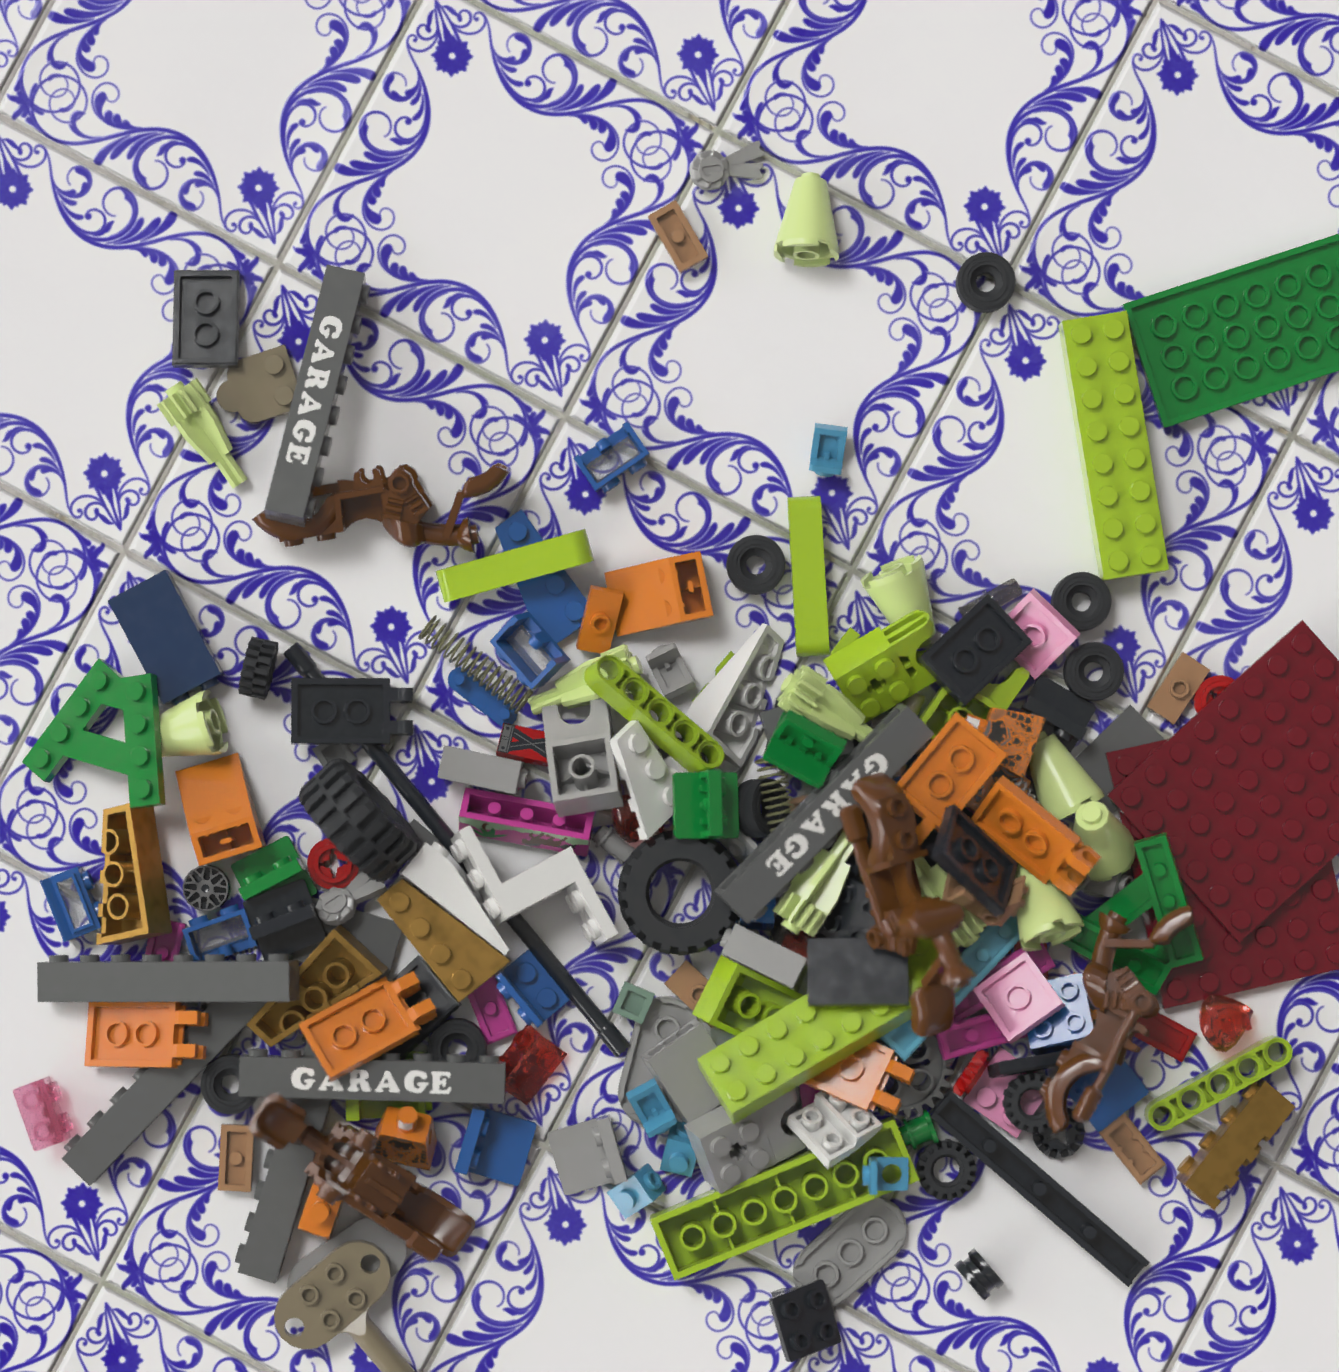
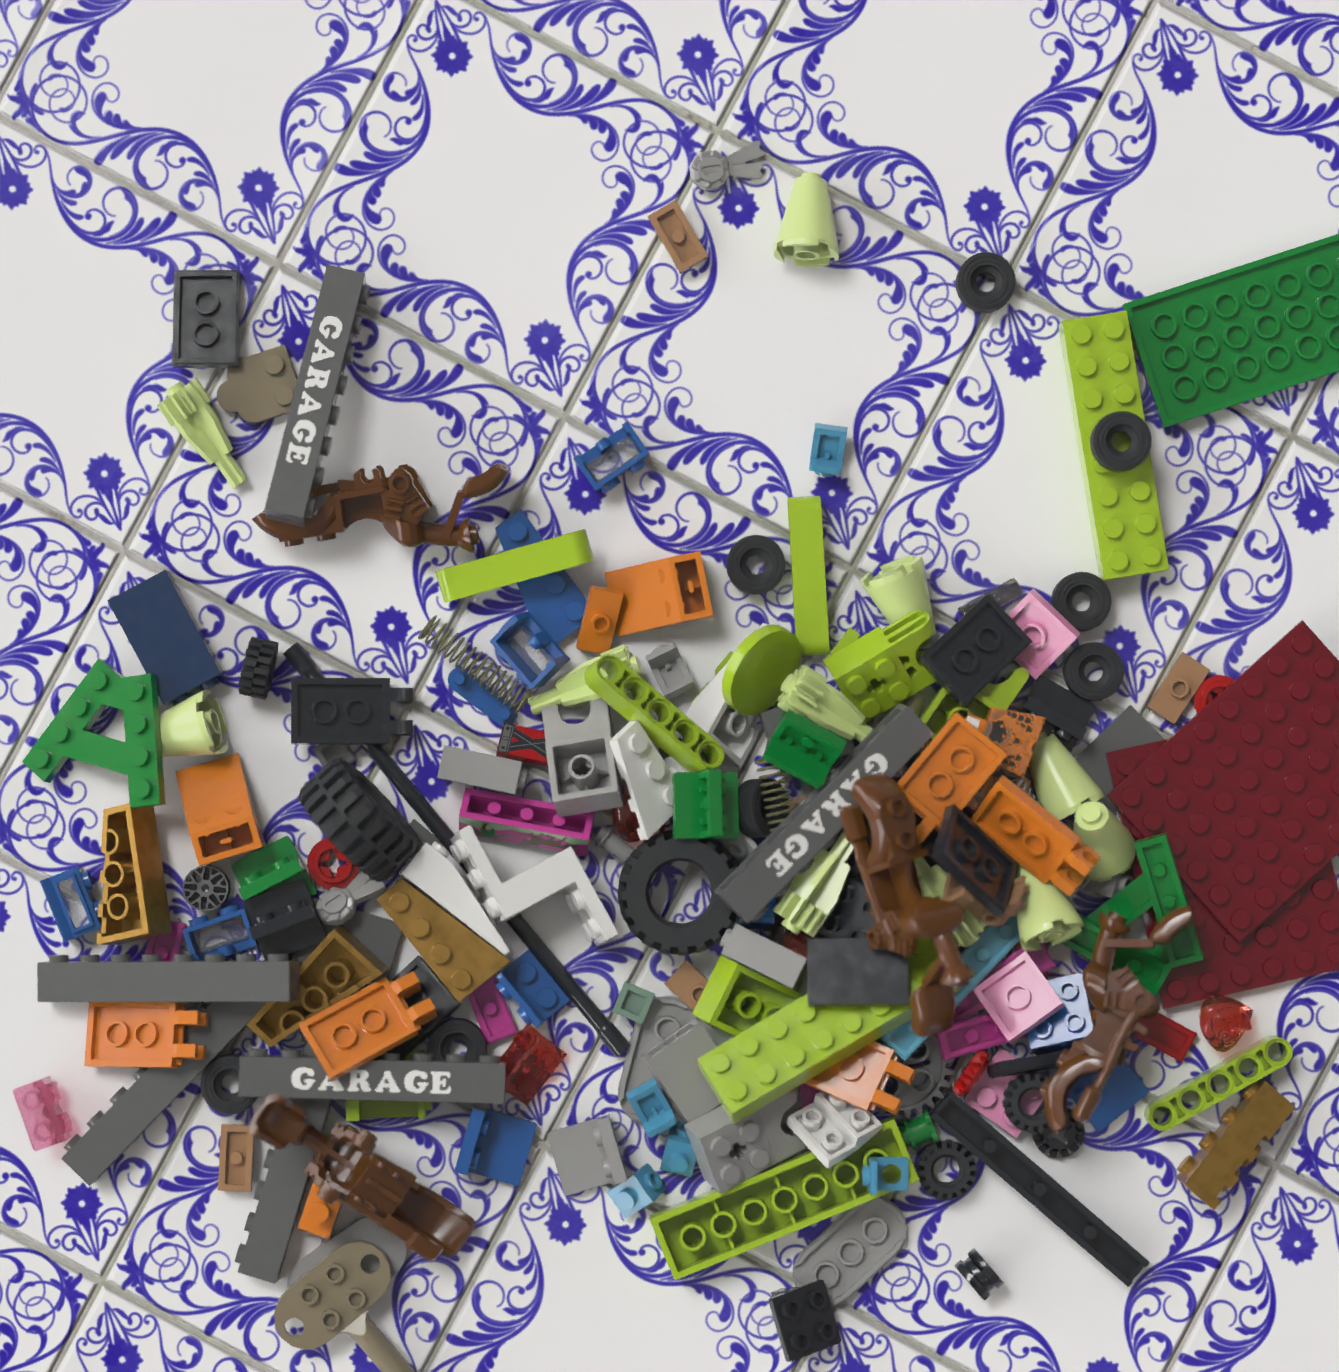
orange torso [373,1106,437,1171] -> none
medium nougat plate [1098,1113,1166,1185] -> none
none -> lime piece [722,625,801,715]
none -> black tyre [1090,411,1152,472]

